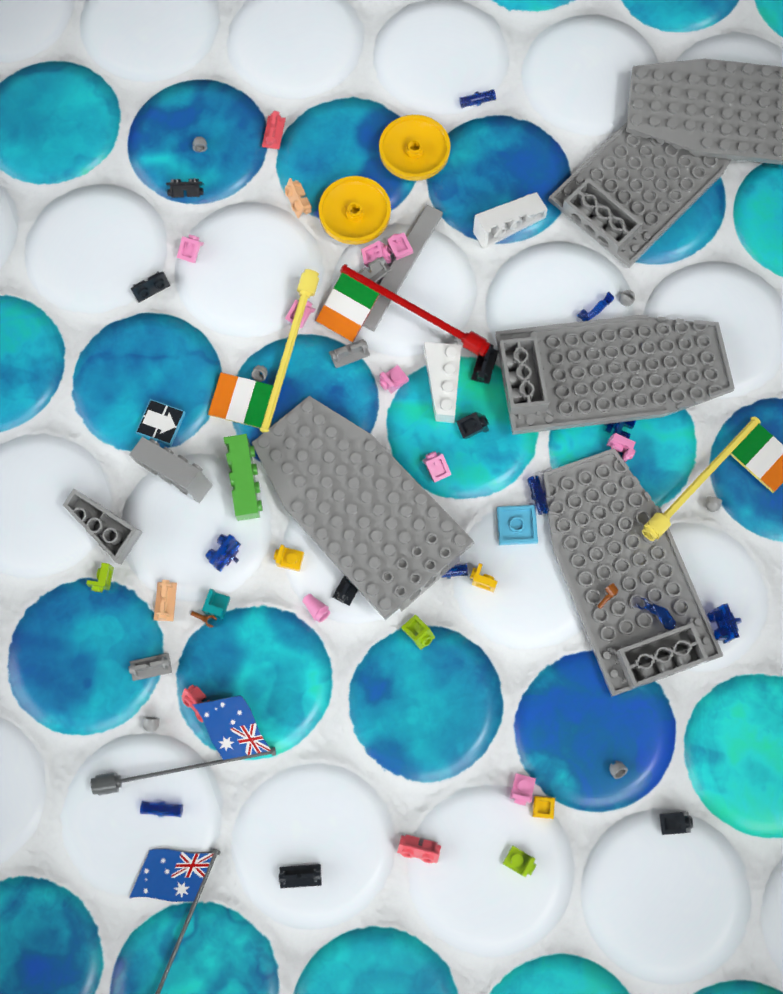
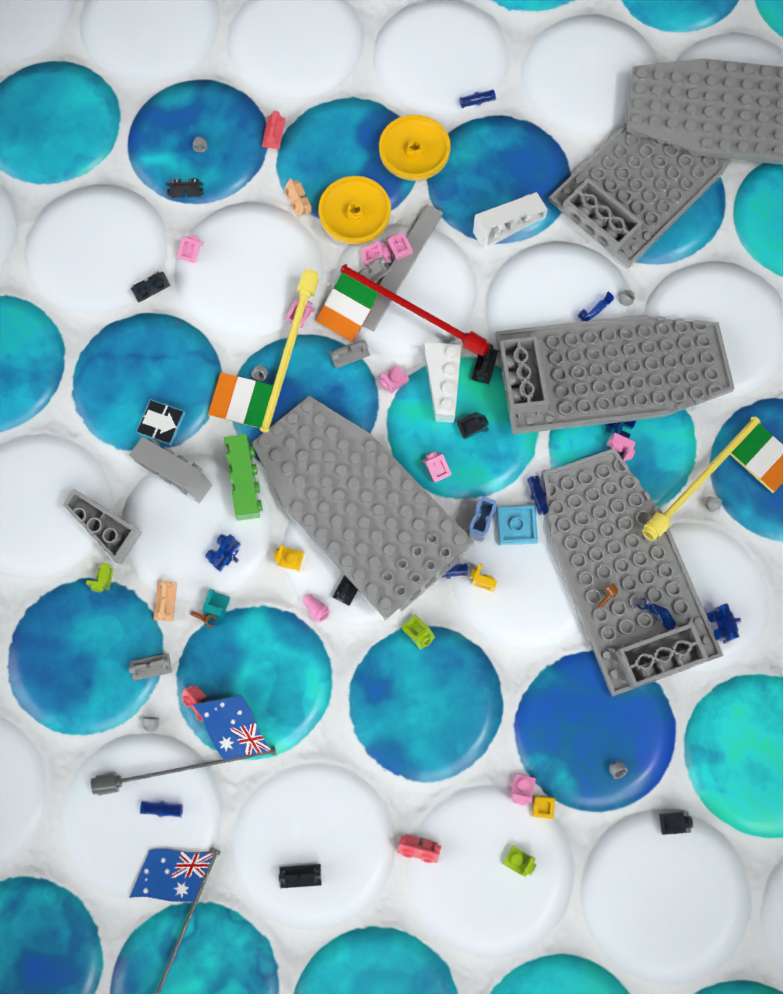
none -> medium blue brick [469,496,497,542]

